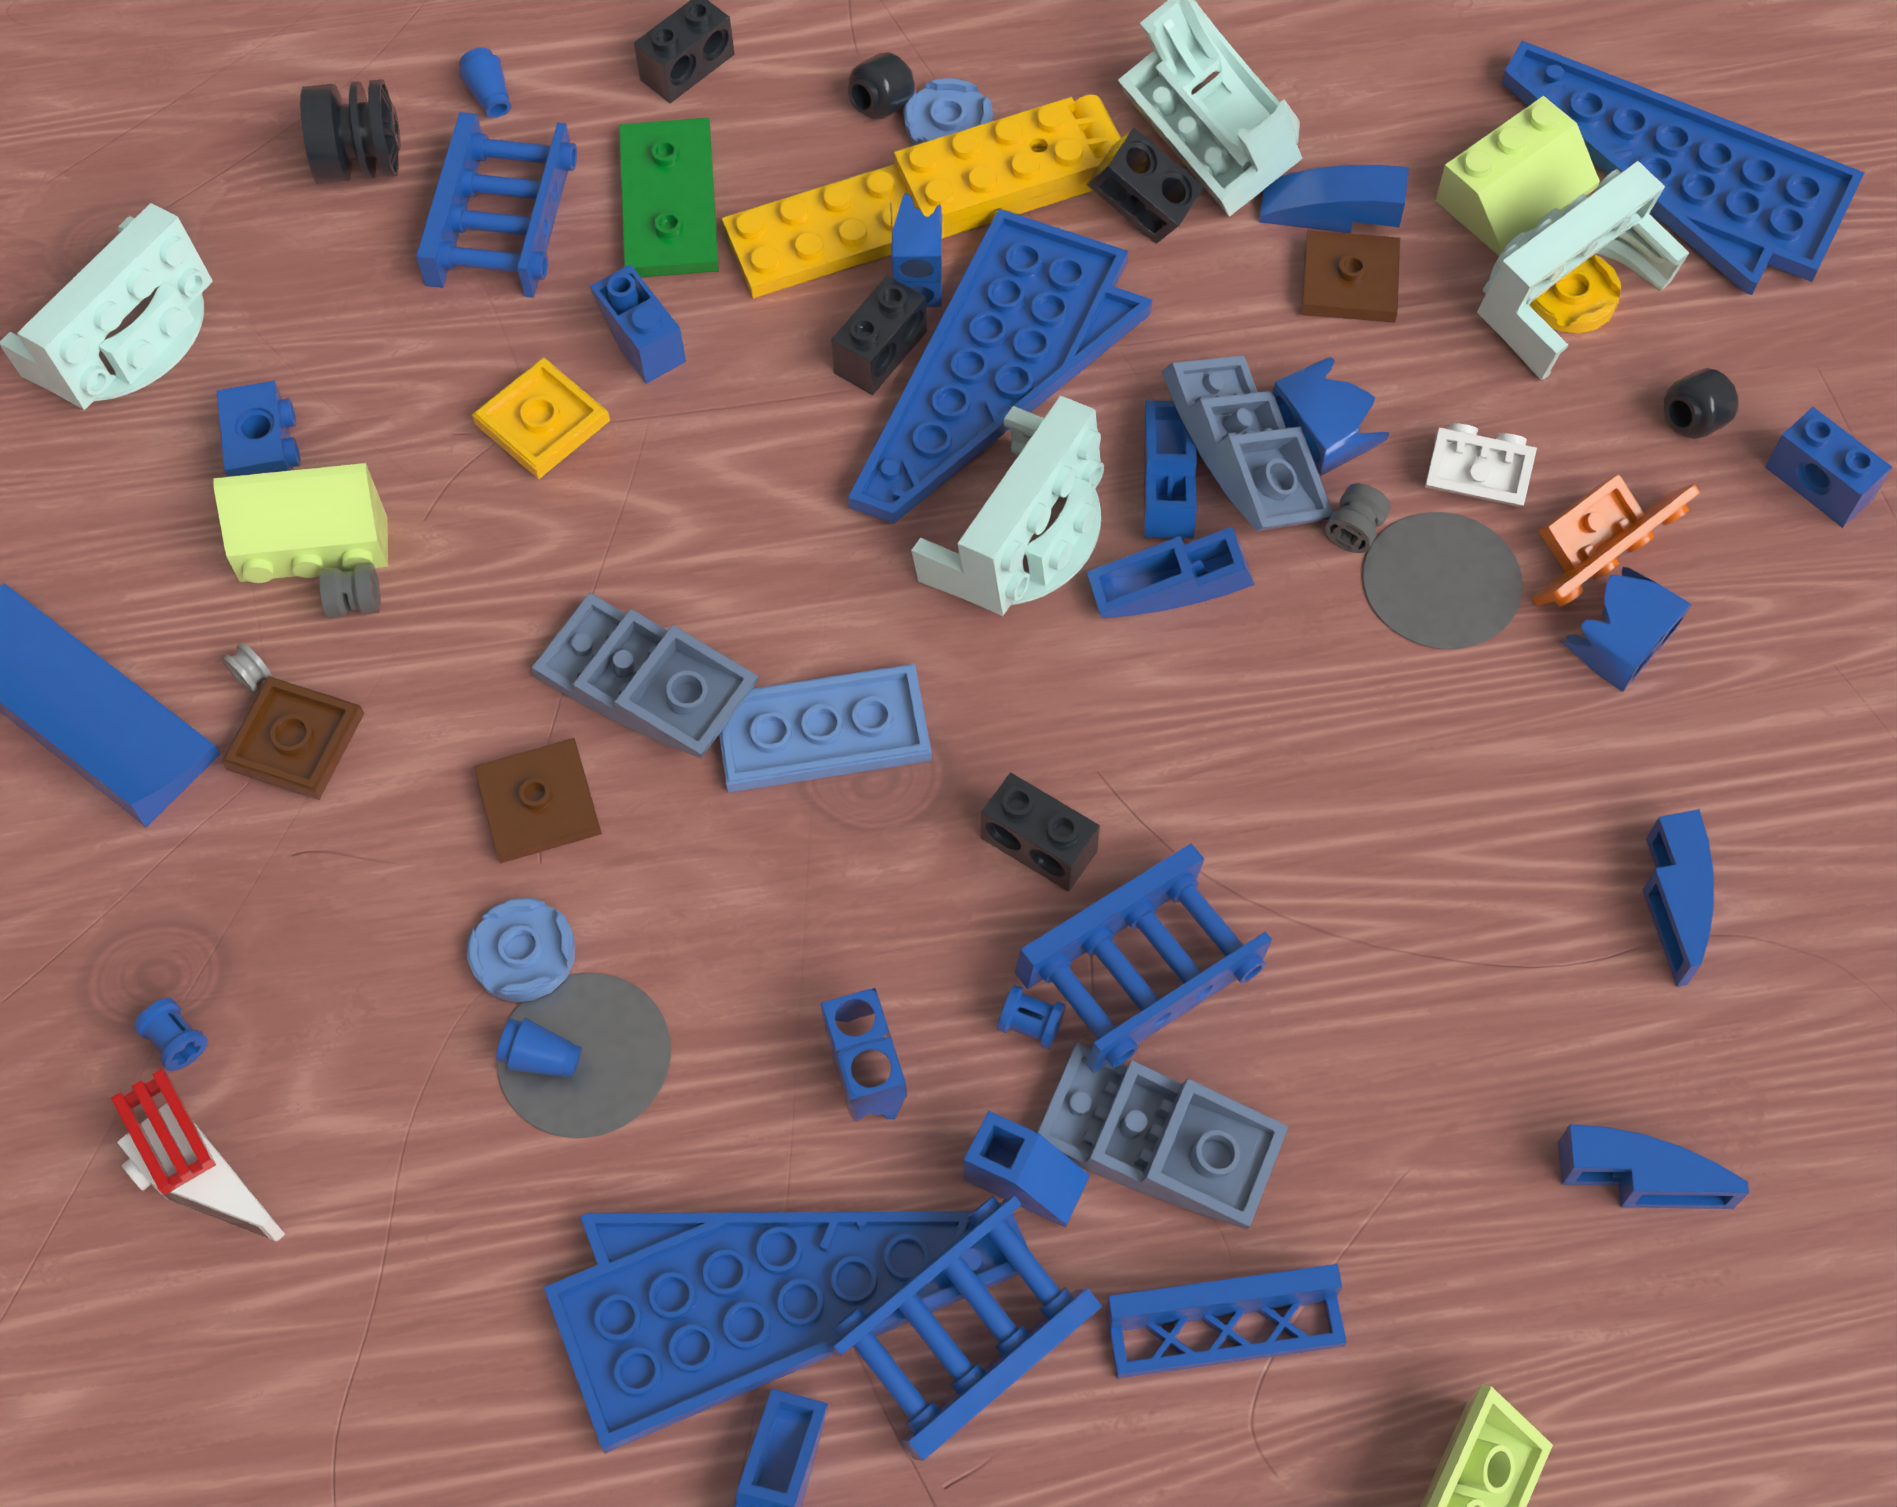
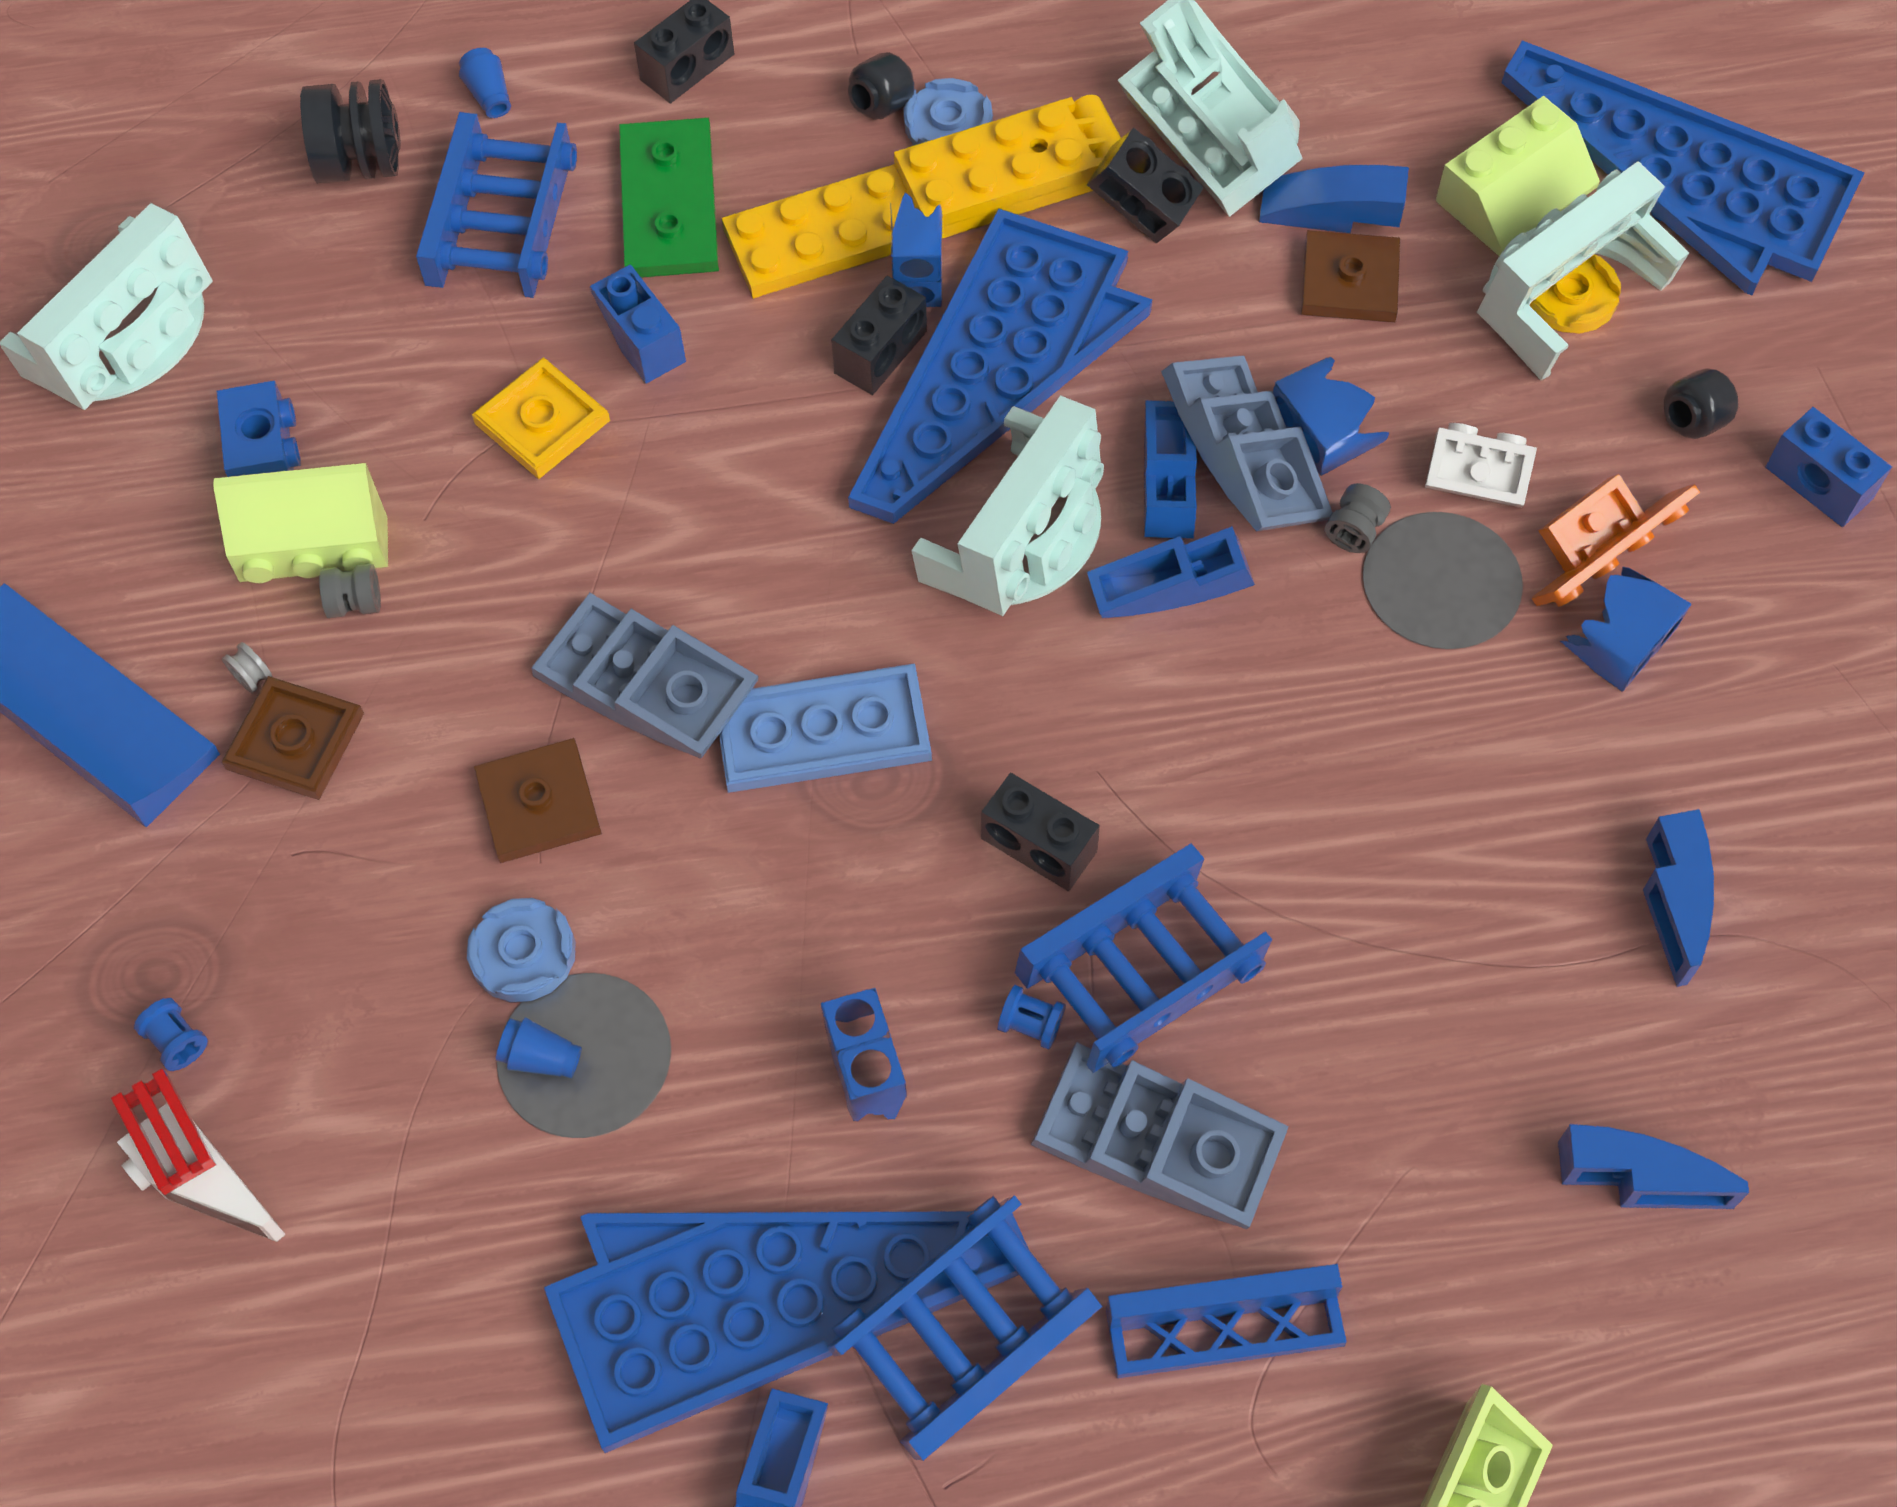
blue slope [964,1110,1090,1228] -> none

